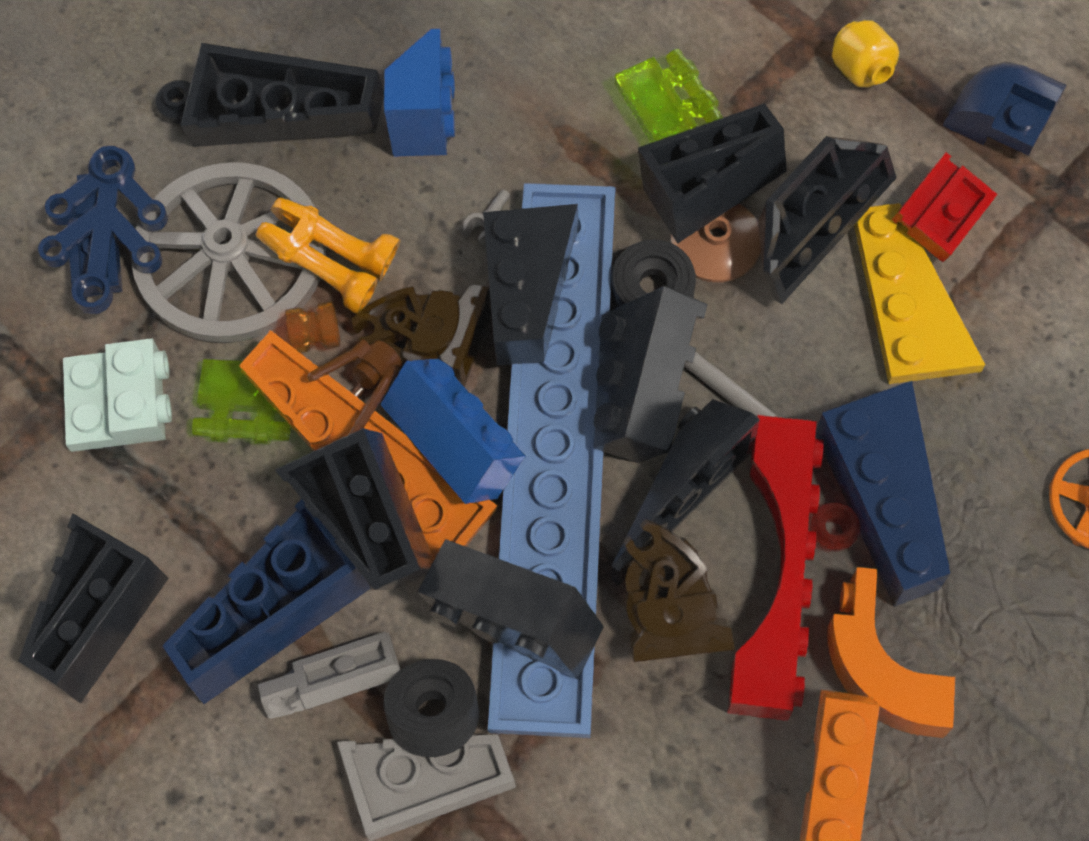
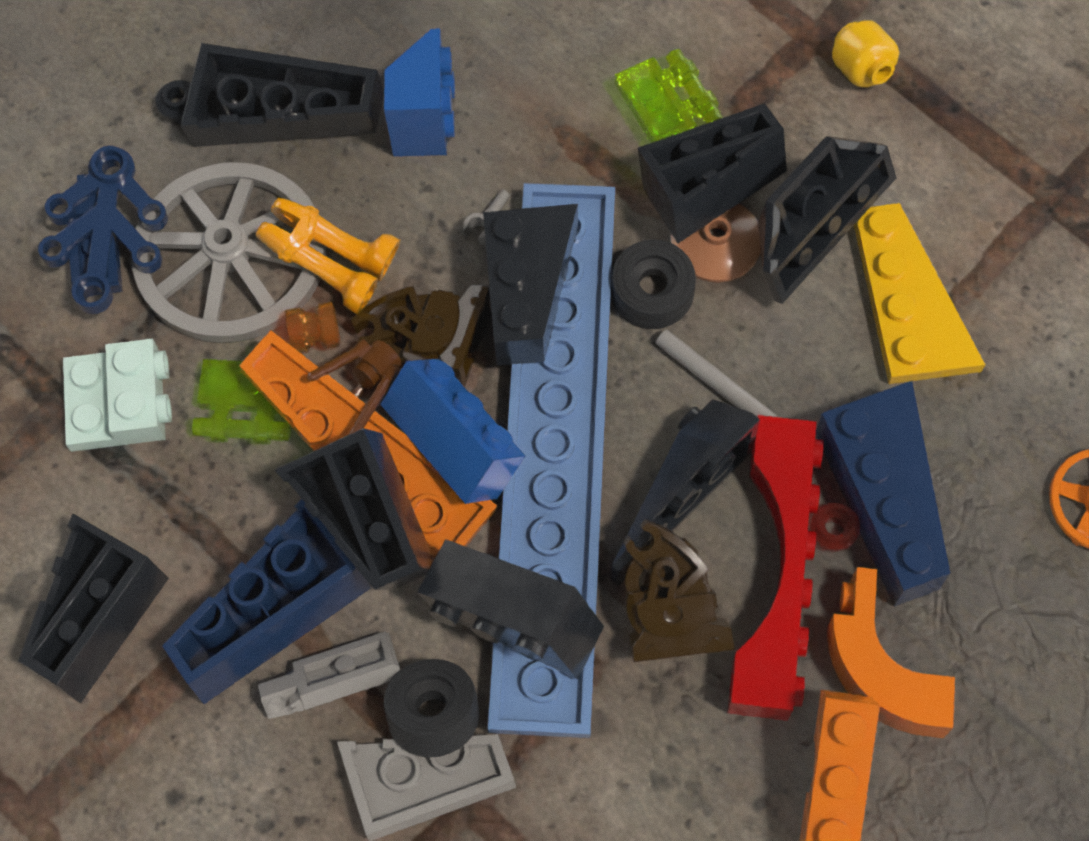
black wedge [594,286,708,463] -> none
red plate [891,152,998,262] -> none
dark blue brick [943,61,1067,156] -> none

